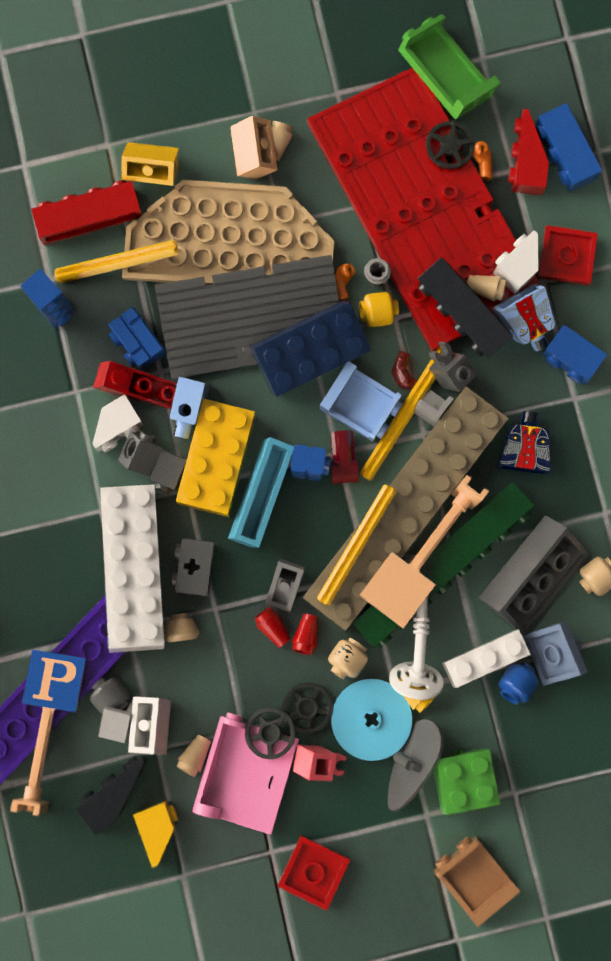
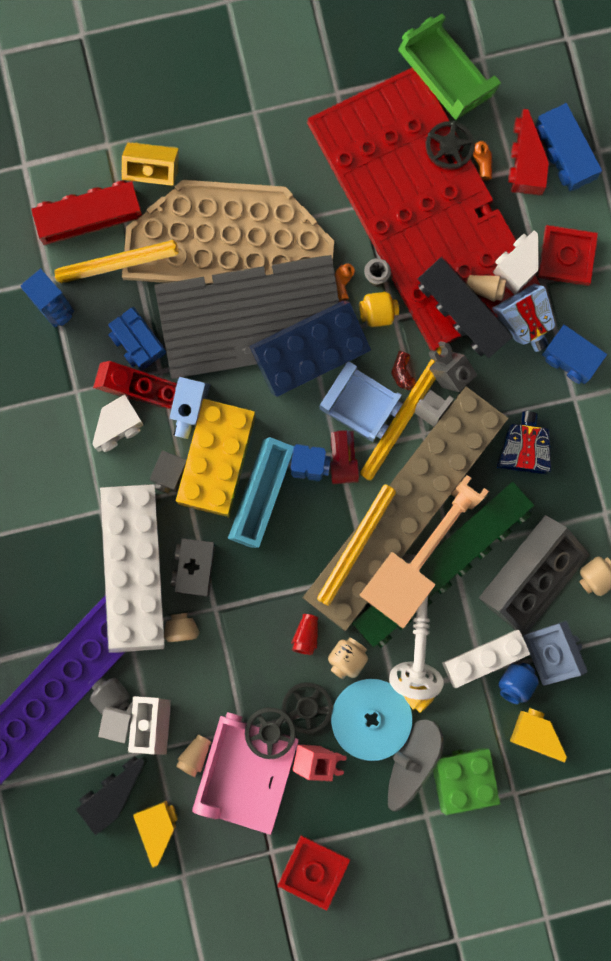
piece [11,650,86,816] -> none
dark grey brick [118,431,163,476] -> none
light nougat brick [231,116,277,180] -> none
red cone [254,606,291,648] -> none
dark grey slope [265,559,305,612] -> none
tan cone [271,121,293,162] -> none
medium nougat panel [433,836,520,927] -> none
none -> yellow slope [510,708,567,762]

